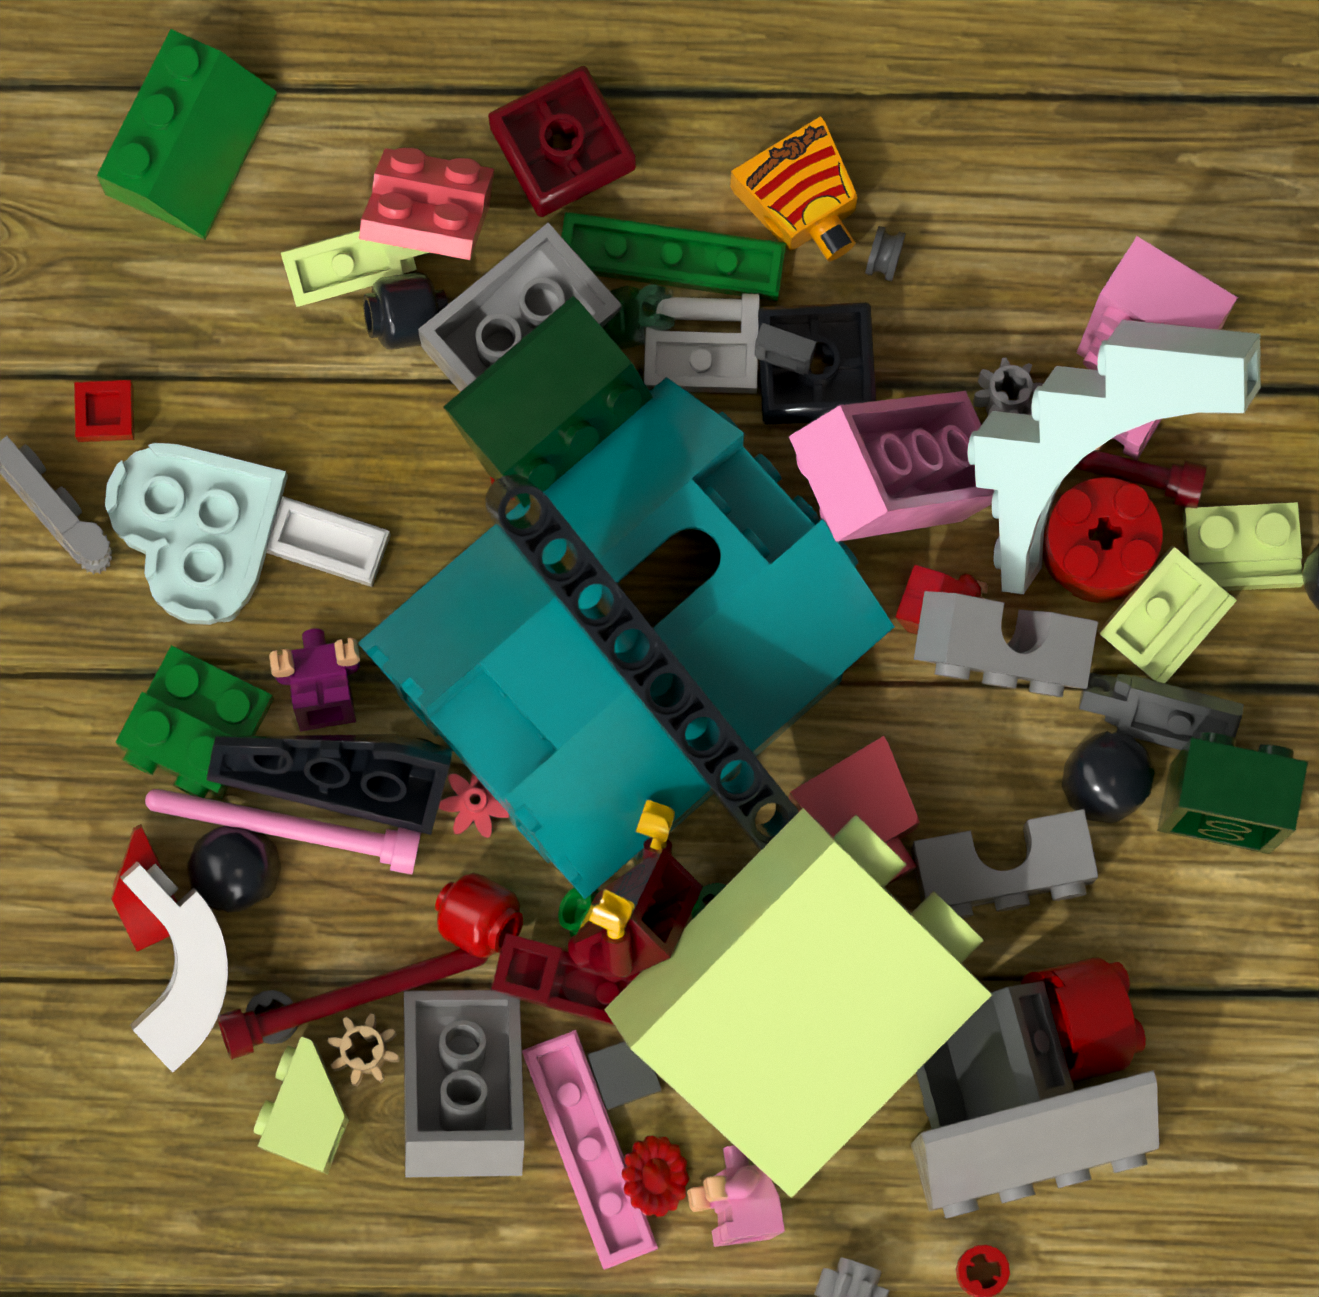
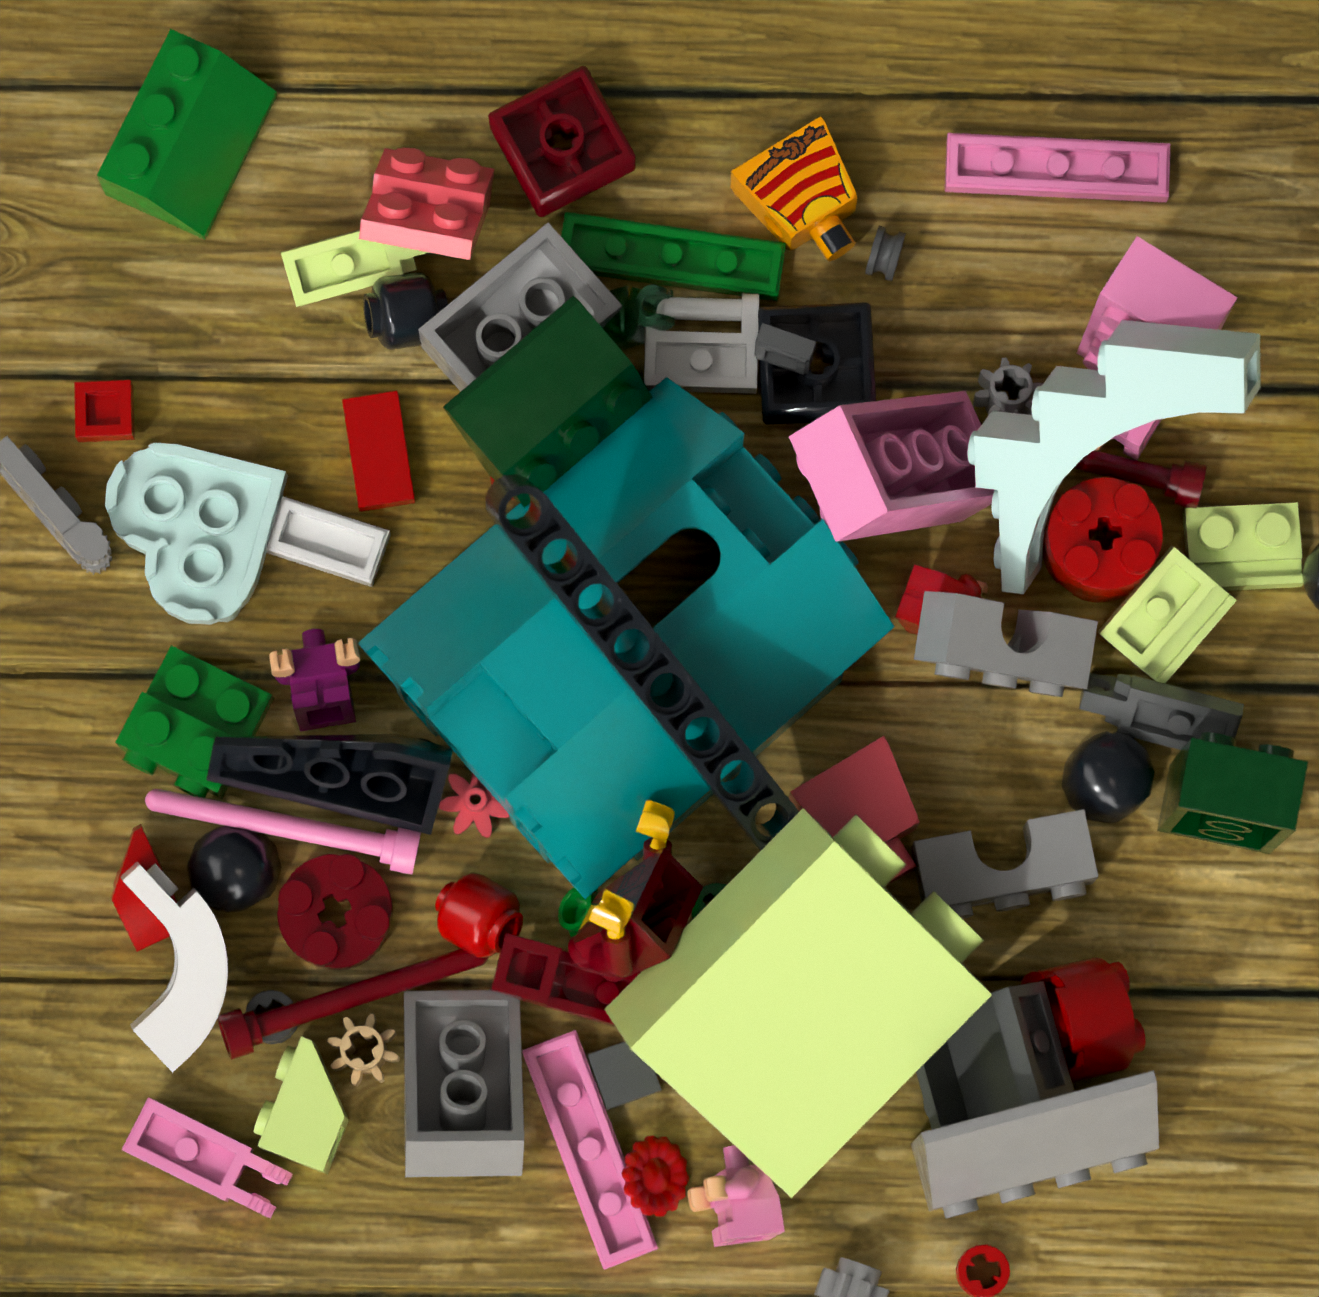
none -> bright pink hinge [122,1097,293,1219]
none -> dark red plate [277,854,393,971]
none -> red tile [342,390,415,512]
none -> bright pink tile [945,133,1170,203]

